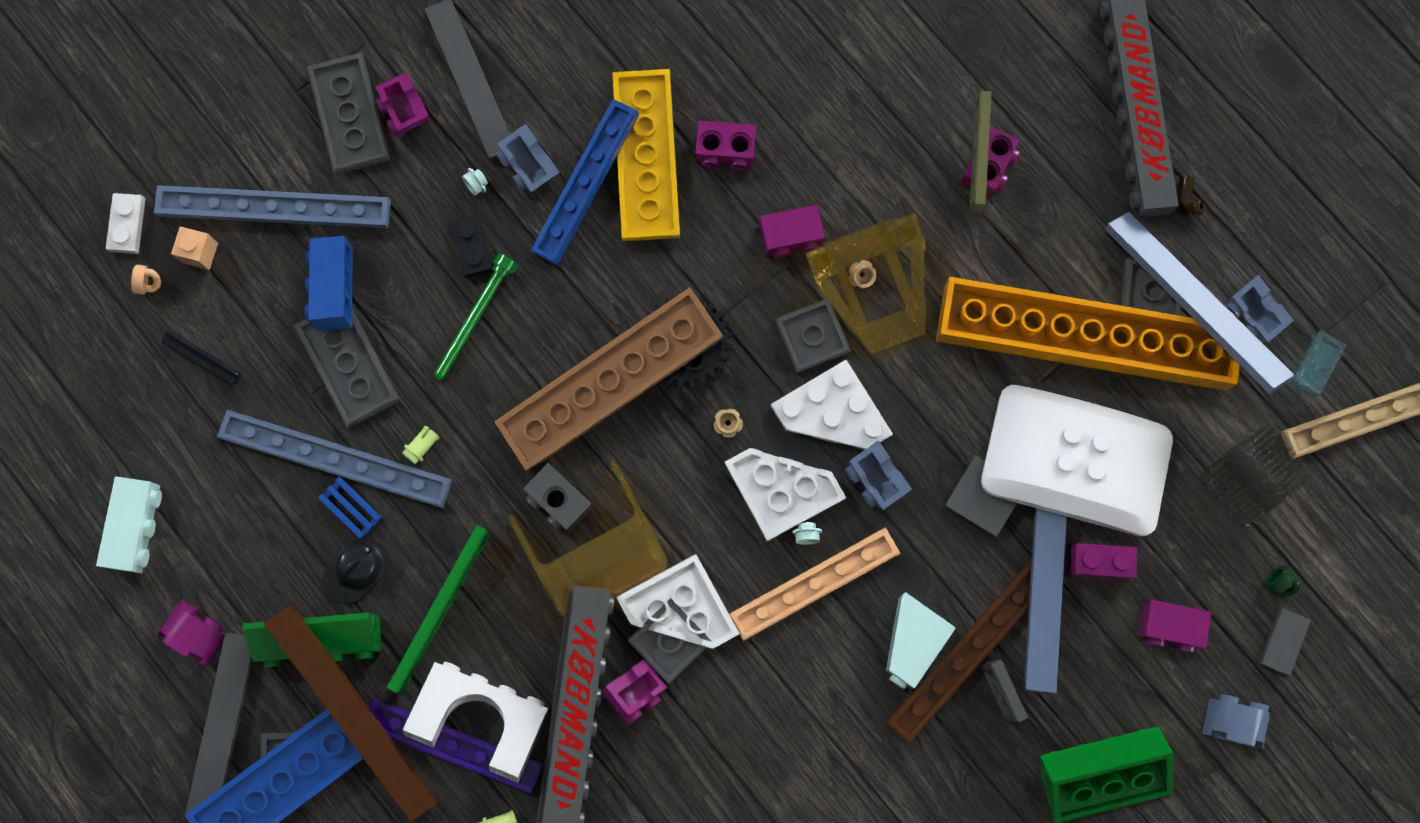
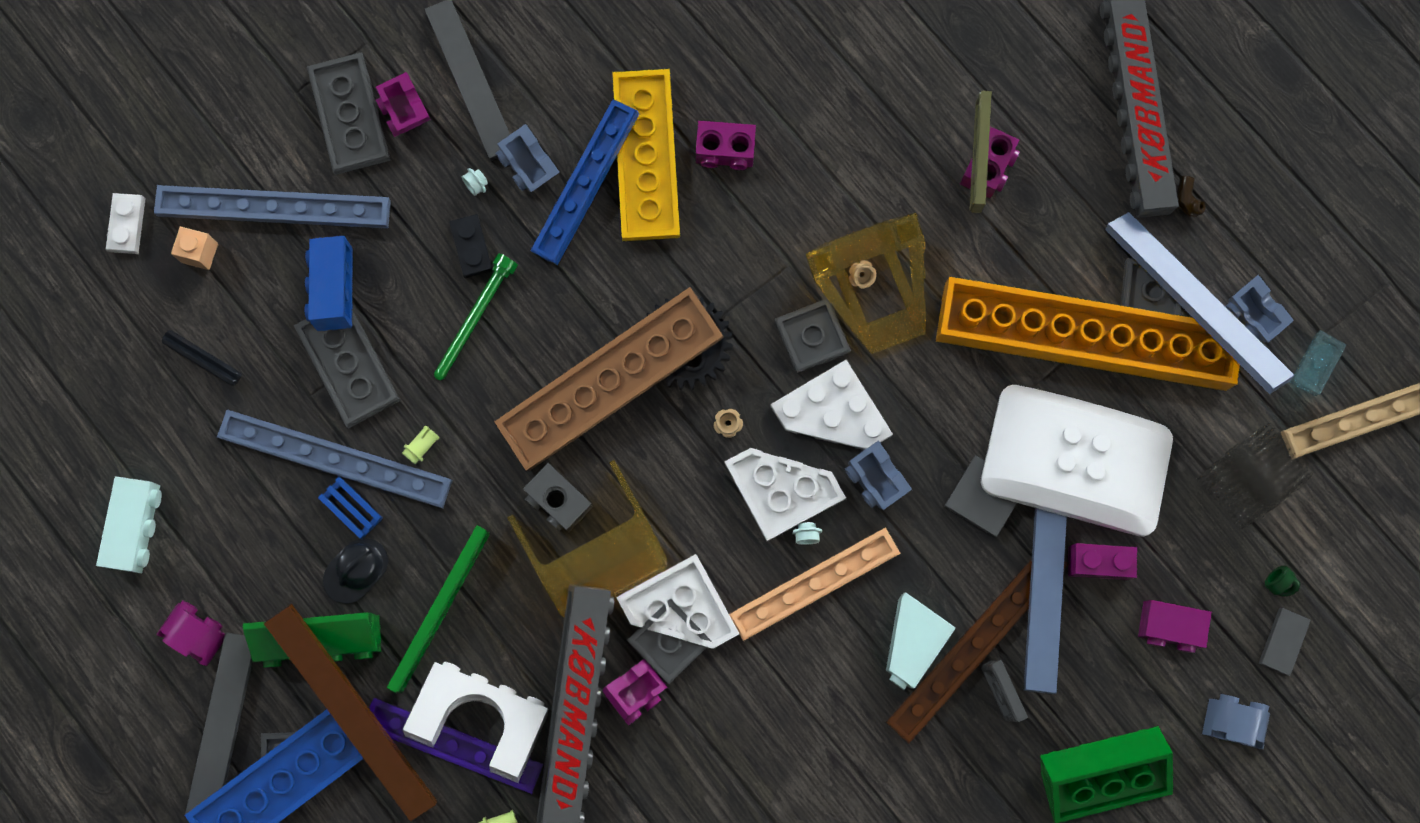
light nougat tile [131,265,161,295] -> none
magenta brick [759,205,825,259] -> none

